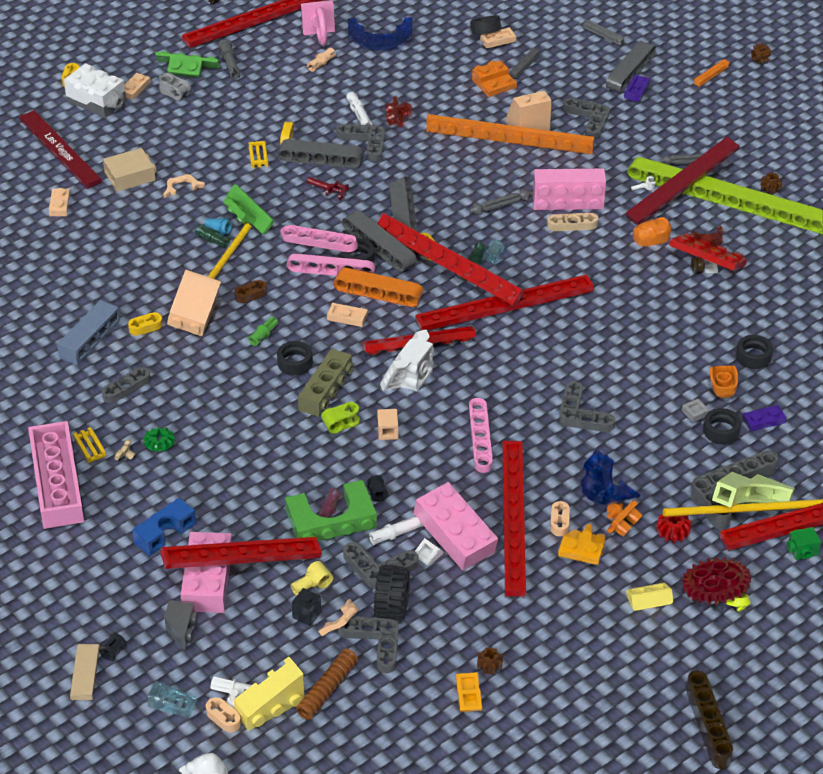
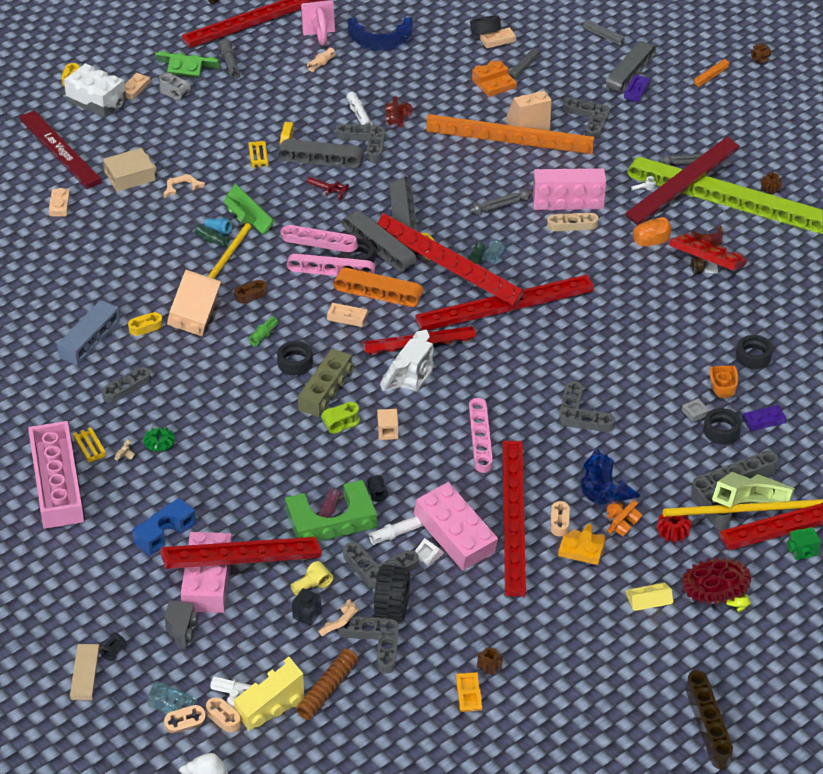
none -> light nougat beam [164,705,205,734]

